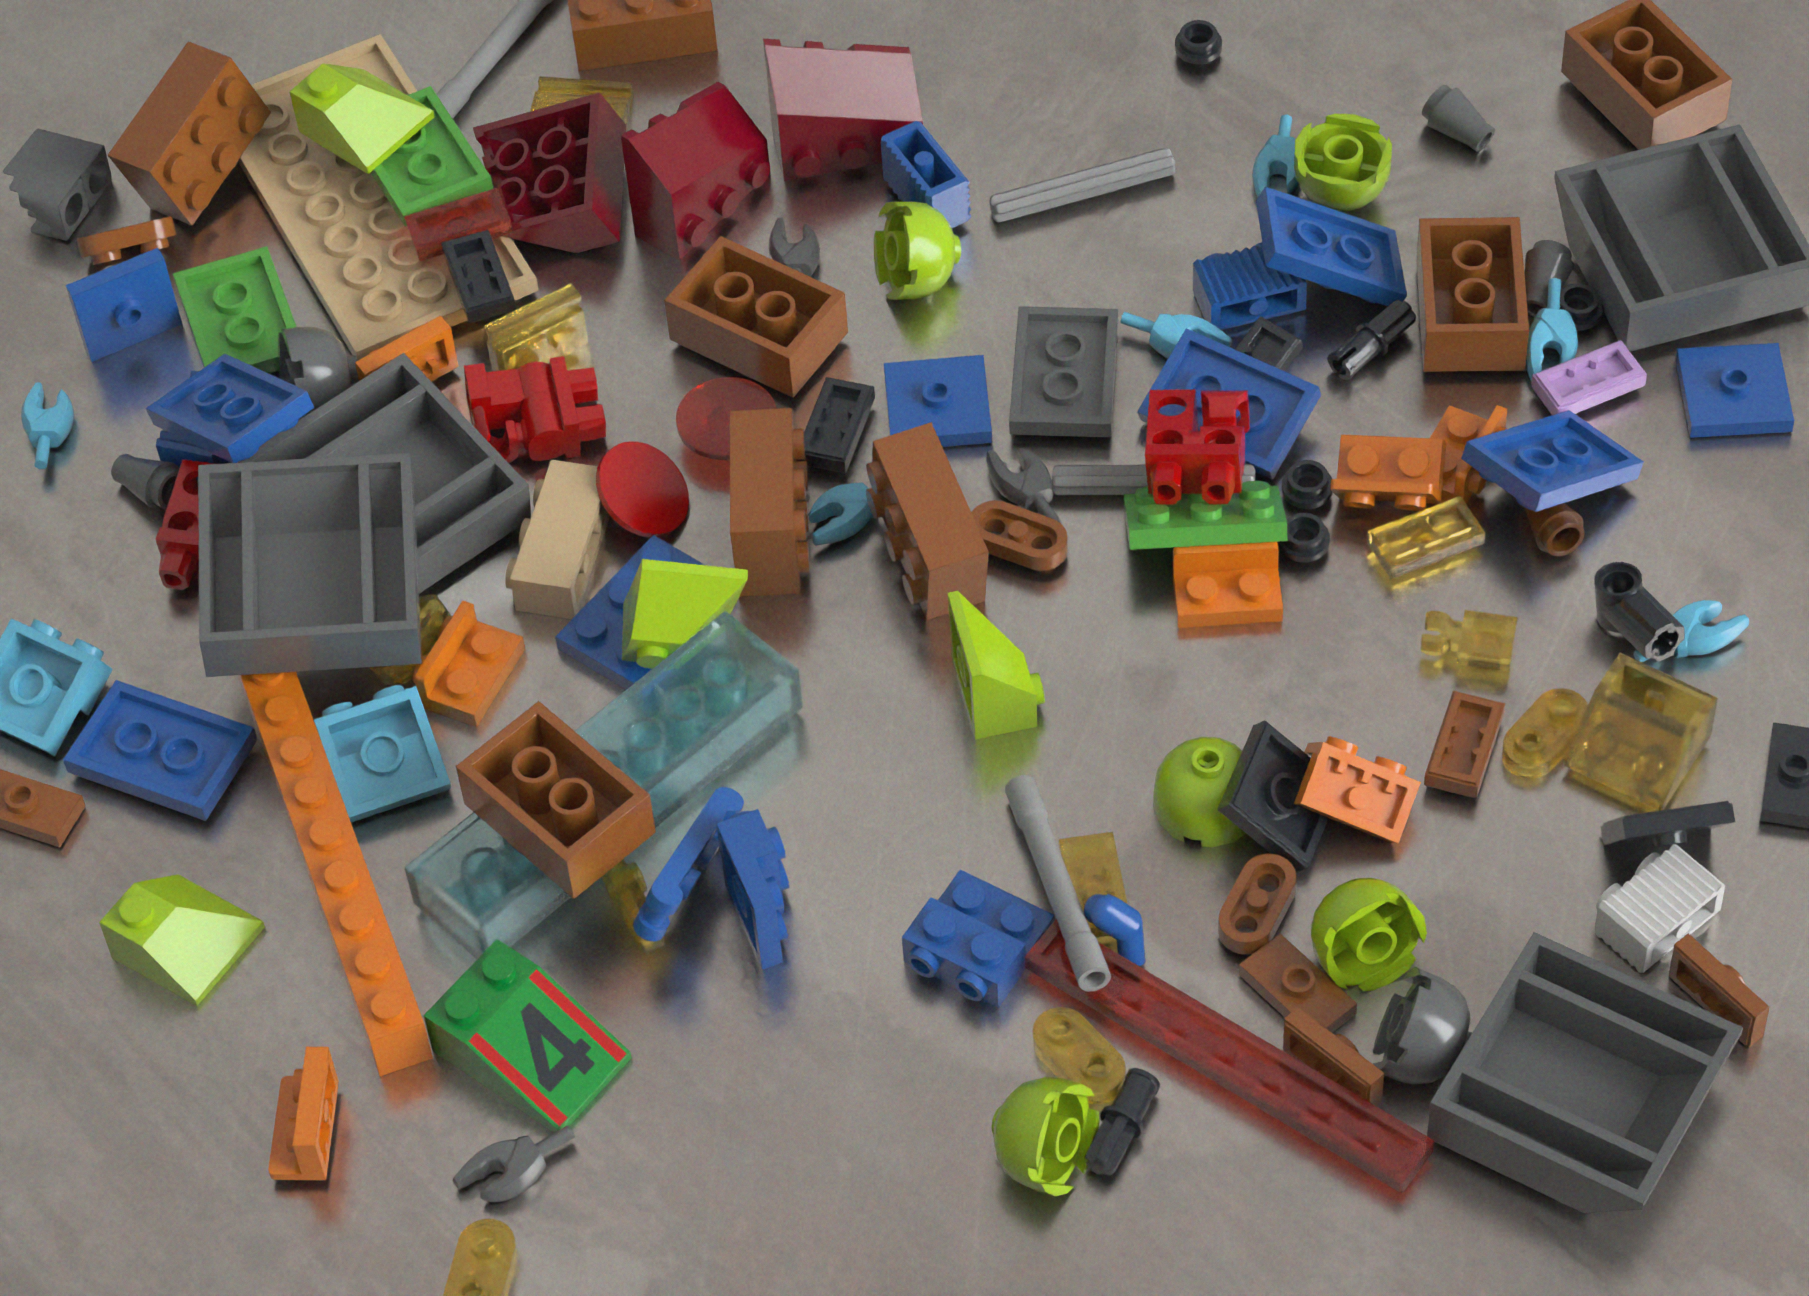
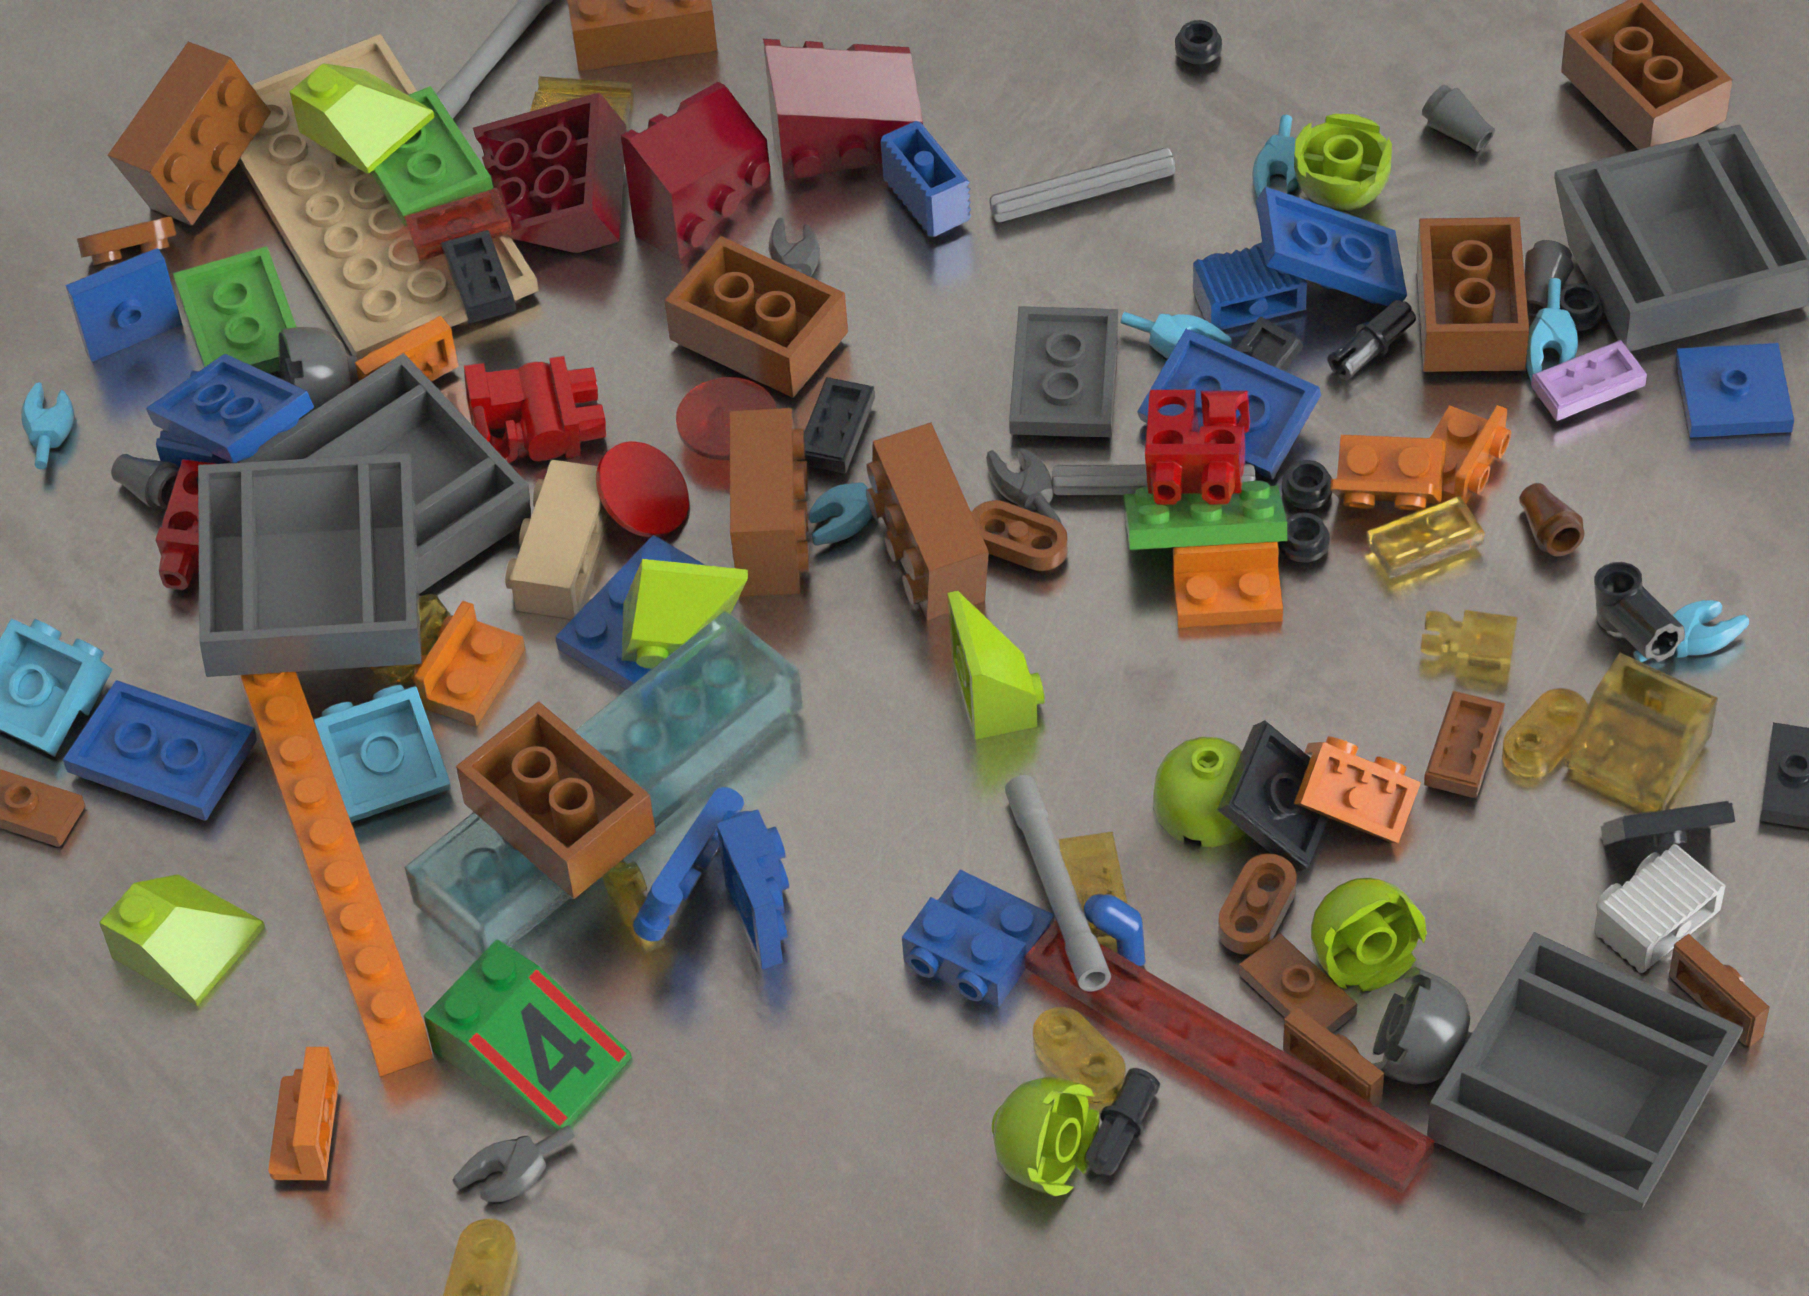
dark grey piece [3,129,112,241] -> none
clear yellow plate [484,283,588,371] -> none
lime cylinder [874,202,961,300] -> none
blue plate [884,355,993,447] -> none
blue plate [1461,410,1644,512] -> none

